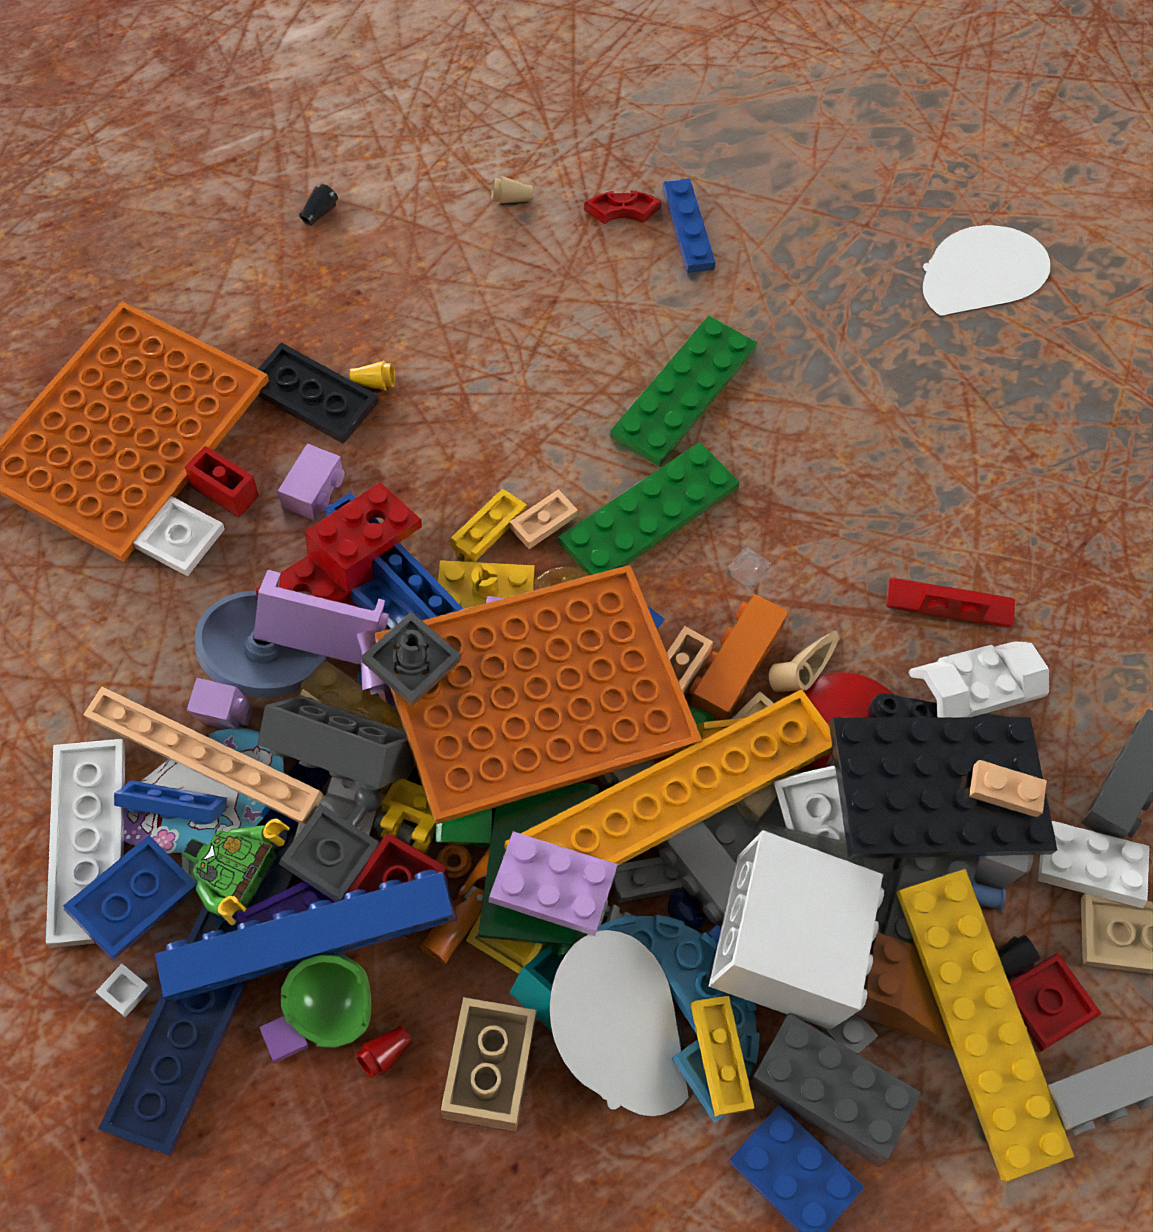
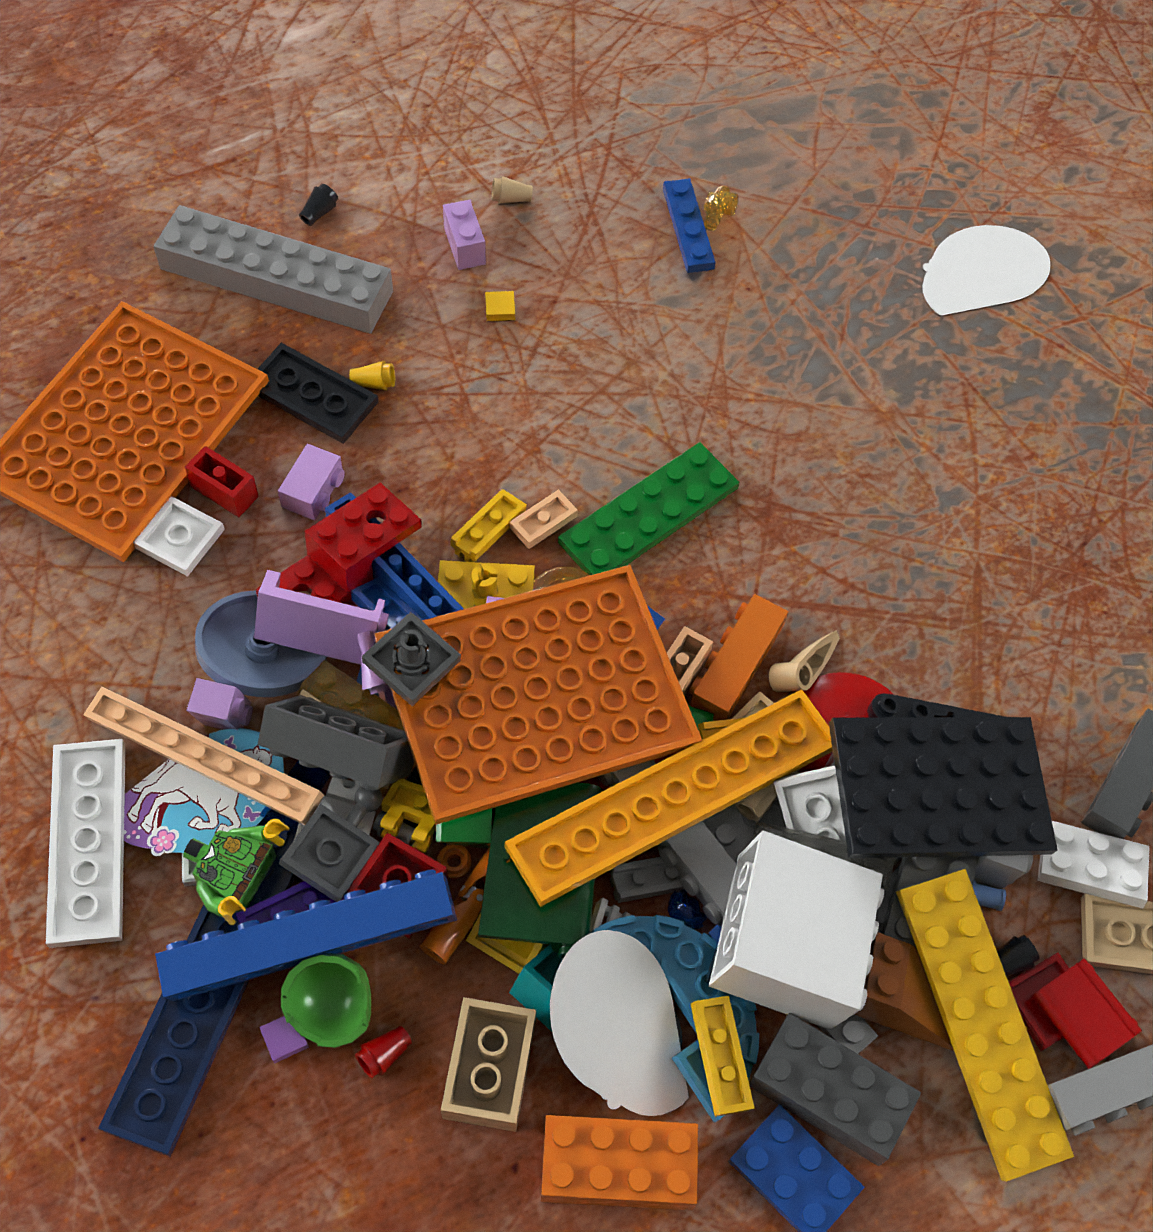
blue plate [63,835,197,961] -> none
white plate [96,963,151,1018] -> none
blue plate [114,780,227,825] -> none
lavender plate [489,831,618,936] -> none
red tile [584,190,662,224] -> none
green plate [610,315,757,467] -> none
clear plate [726,546,771,590] -> none
red bracket [886,578,1015,628] -> none
white piece [908,641,1049,717] -> none
light nougat plate [969,760,1047,817] -> none
none -> light grey brick [153,205,393,334]
none -> lavender brick [443,200,486,270]
none -> yellow tile [485,291,515,321]
none -> orange brick [541,1115,698,1211]
none -> clear yellow plate [703,186,738,231]
none -> red piece [1032,958,1142,1069]

